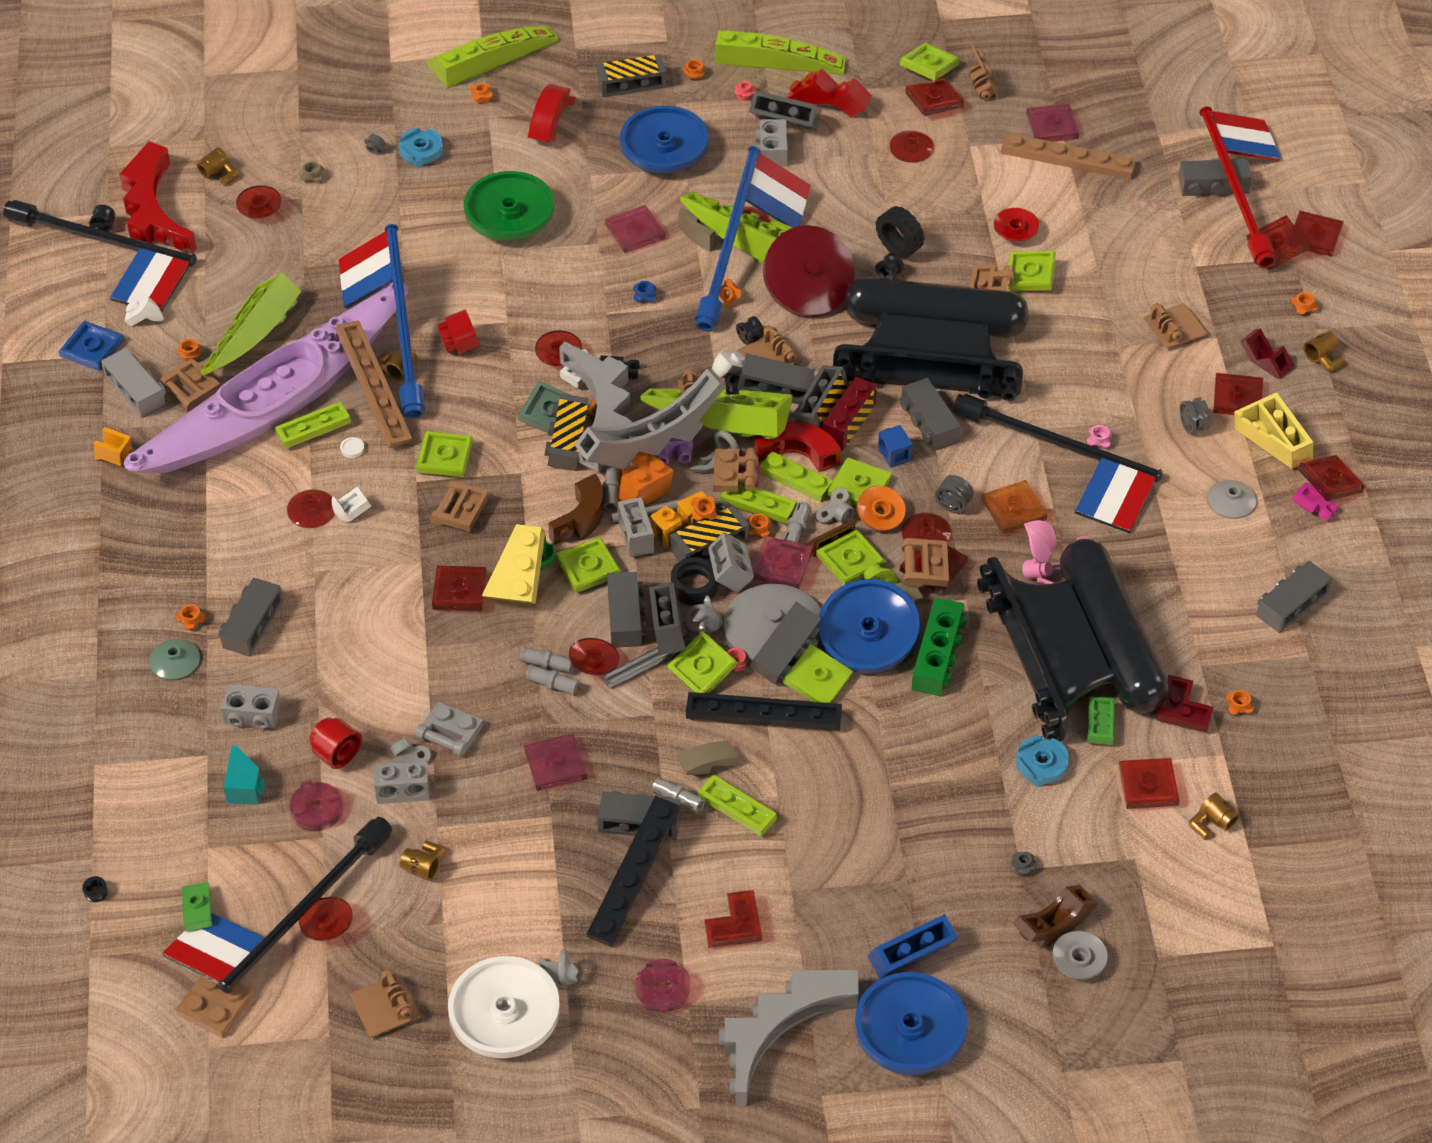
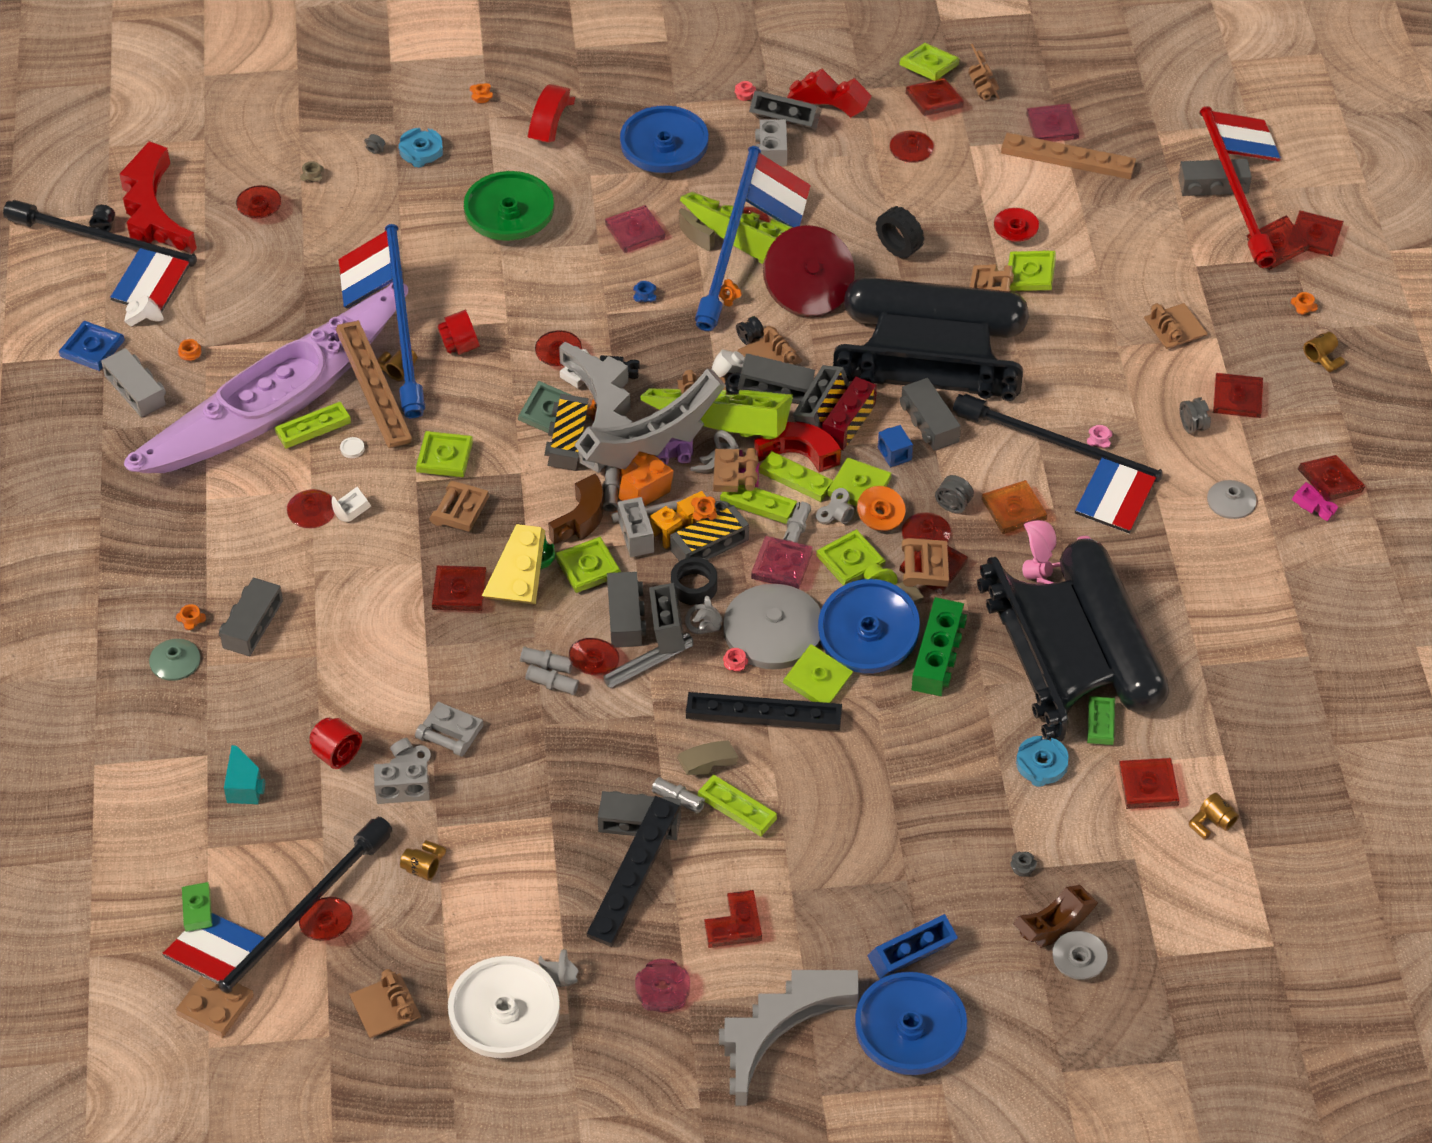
black bush [82,876,108,903] -> none
light orange window [93,427,134,466] -> none
medium nougat plate [159,358,221,412] -> none
pearl gold piece [197,147,239,186] -> none
lime wedge [200,272,301,376] -> none
light grey brick [221,684,281,729] -> none
clear pink plate [289,781,343,832] -> none
lime wedge [426,26,559,88] -> none
clear pink plate [524,733,587,791] -> none
brick [597,54,666,98] -> none
lime plate [667,631,738,693] -> none
orange plate [684,59,705,79] -> none
light grey brick [708,532,754,592] -> none
lime wedge [715,30,846,75] -> none
orange plate [748,513,772,537] -> none
dark grey brick [750,601,821,684] -> none
reddish brown slope [805,519,856,557] -> none
black wheel [875,253,904,279] -> none
dark red plate [1157,675,1214,732] -> none
orange plate [1225,690,1254,715] -> none
light yellow wedge [1234,392,1313,469] -> none
dark red slope [1240,328,1295,378] -> none
dark grey brick [1257,561,1332,633] -> none

